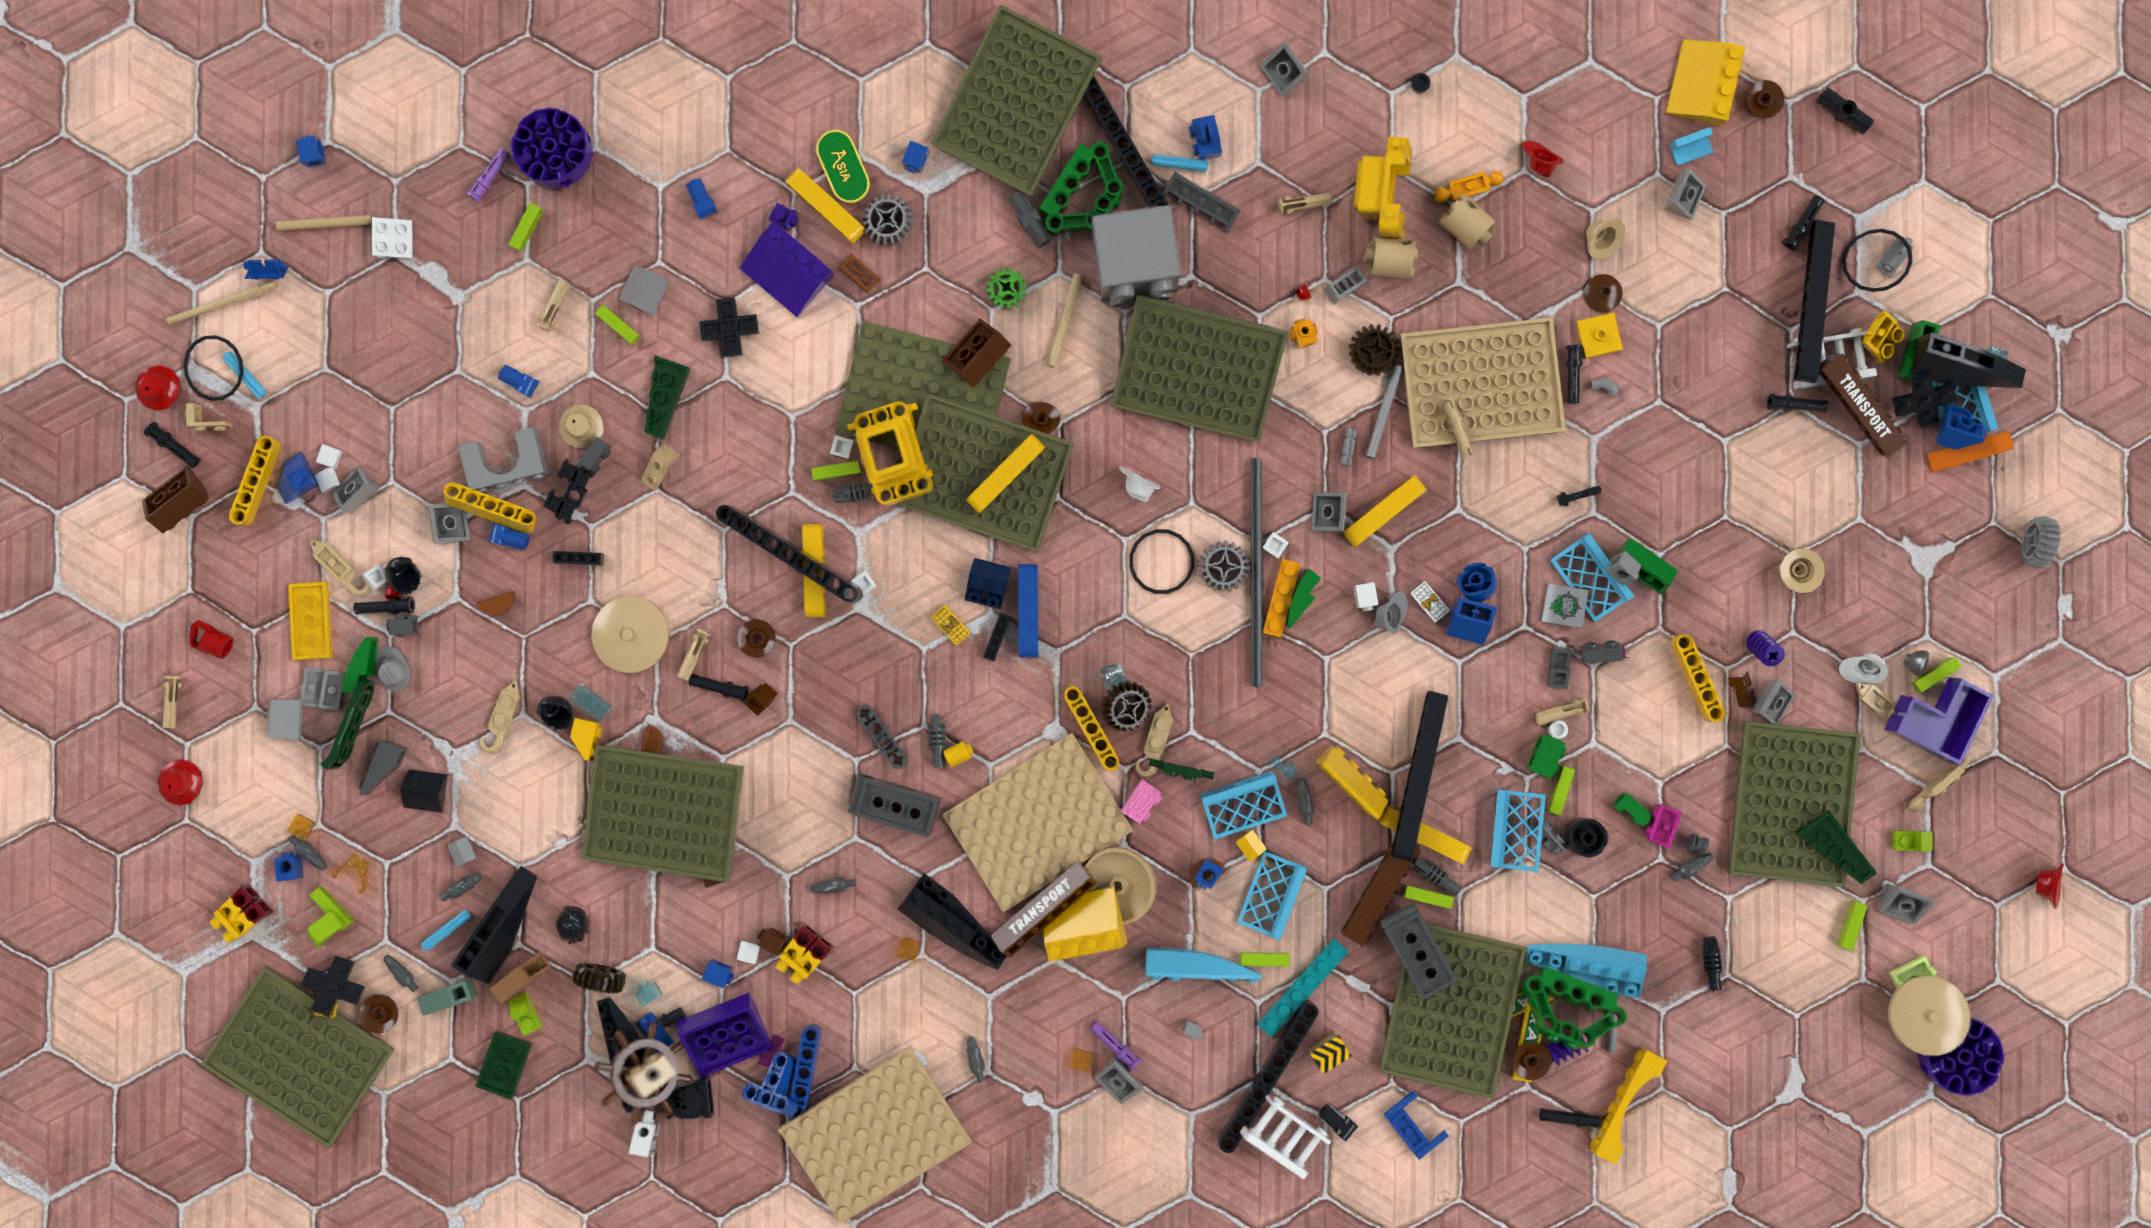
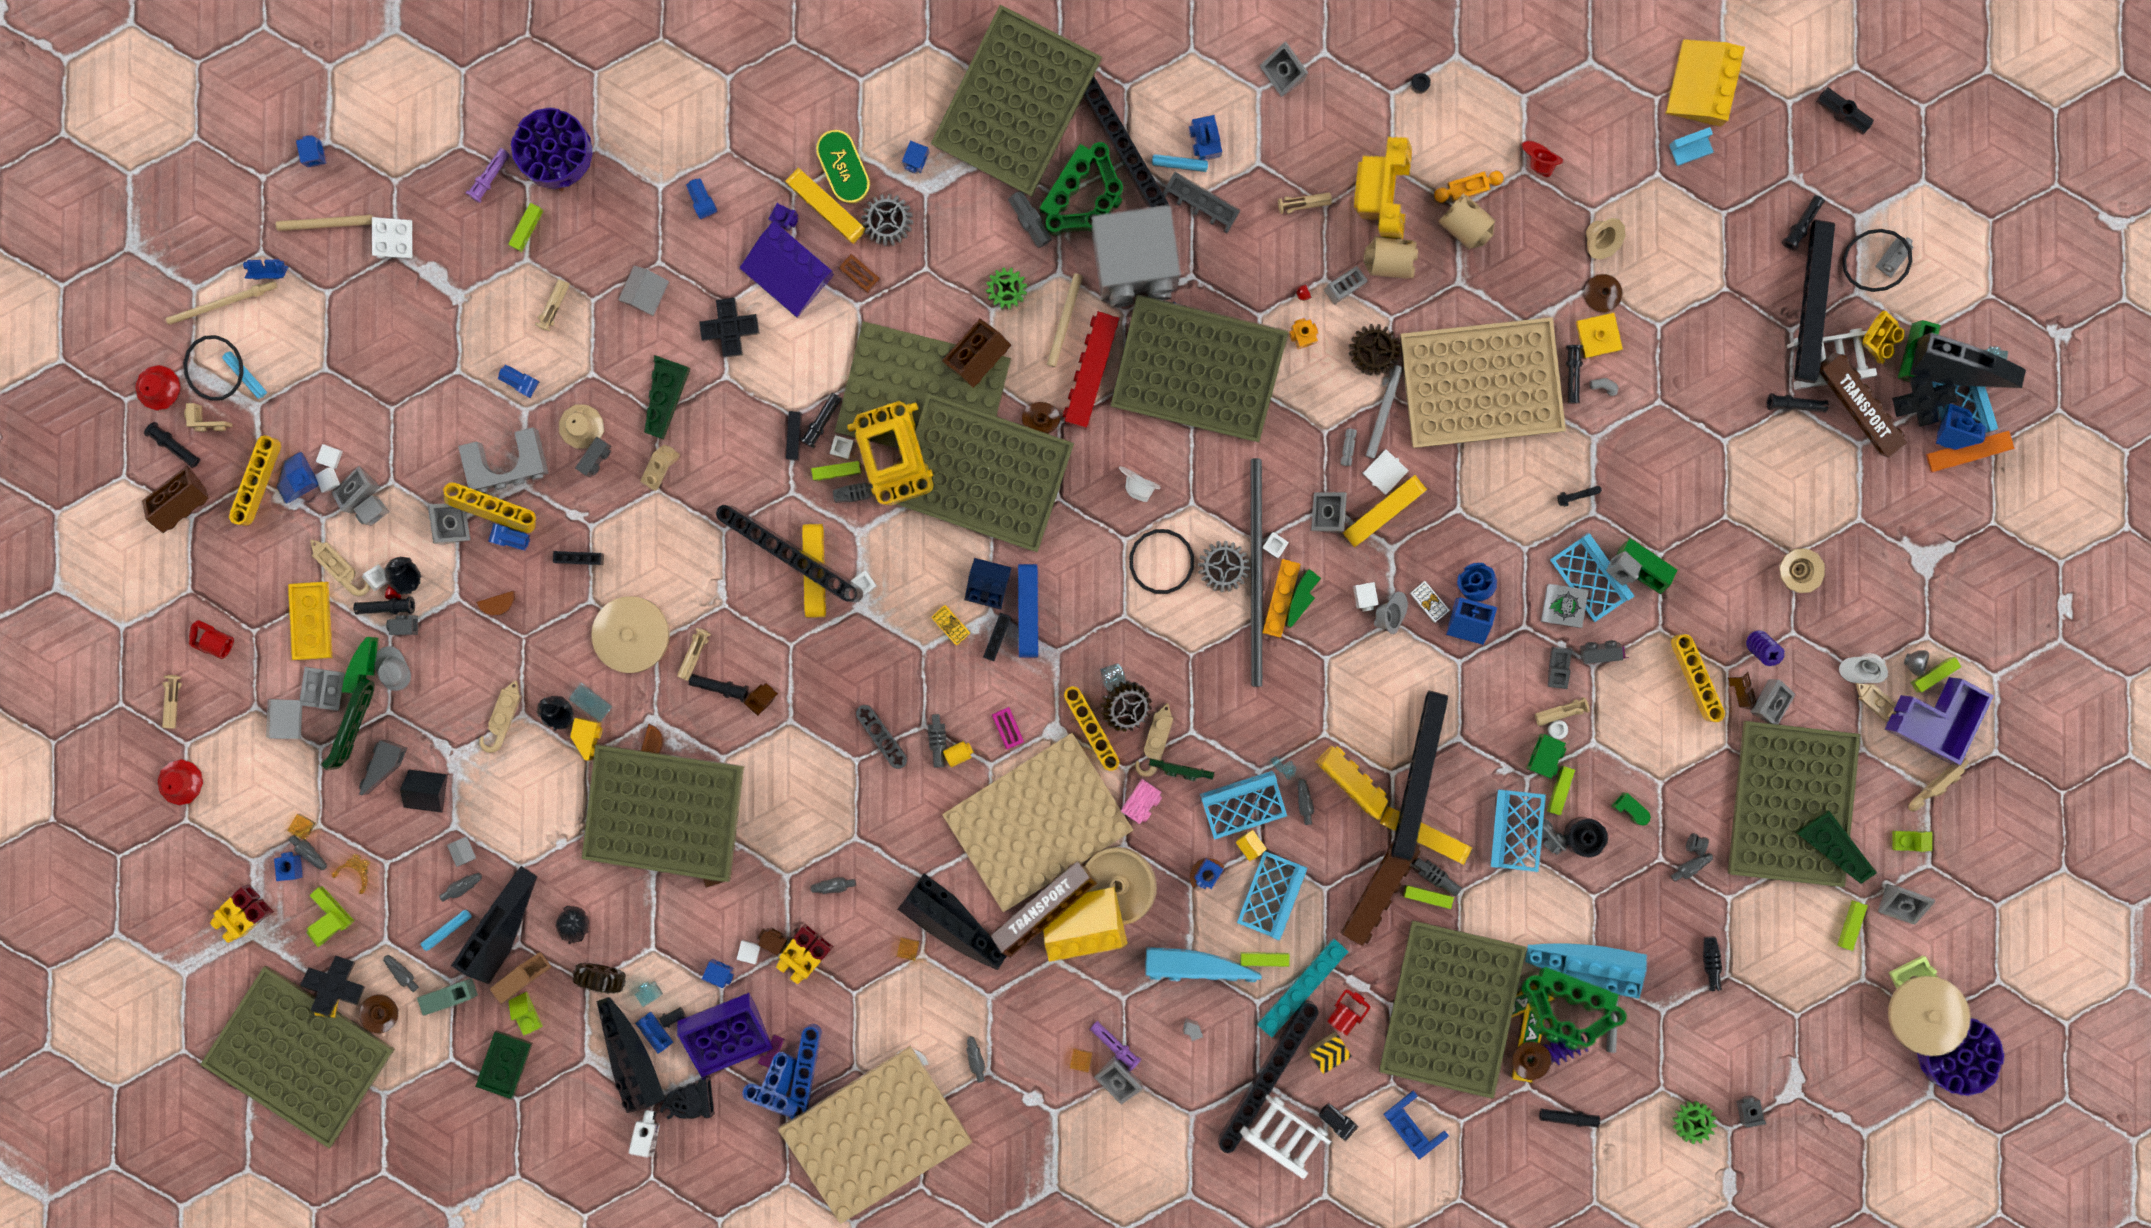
black piece [543,459,595,524] -> none
reddish brown brick [594,1021,693,1125] -> none
lime piece [595,304,641,346] -> none
reddish brown dish [737,619,776,658] -> none
dark grey hinge [847,774,942,837] -> none
yellow beam [966,434,1045,513] -> none
dark grey hinge [1379,902,1458,1000] -> none
tan pin [1442,400,1474,458] -> none
yellow arch [1590,1047,1667,1165] -> none
dark pink bracket [1645,804,1682,848] -> none
light grey slope [1664,168,1706,220] -> none
reddish brown dish [1746,80,1785,118] -> none
light grey gear [2020,516,2061,568] -> none
red hat [2036,863,2064,909] -> none
none -> light grey brick [353,495,390,526]
none -> black piece [786,411,802,461]
none -> black pin [800,392,842,449]
none -> dark pink tile [992,707,1024,750]
none -> red brick [1062,311,1120,430]
none -> red piece [1327,989,1370,1036]
none -> white piece [1362,449,1409,495]
none -> bright green gear [1672,1101,1717,1144]
none -> dark grey brick [1736,1096,1766,1128]

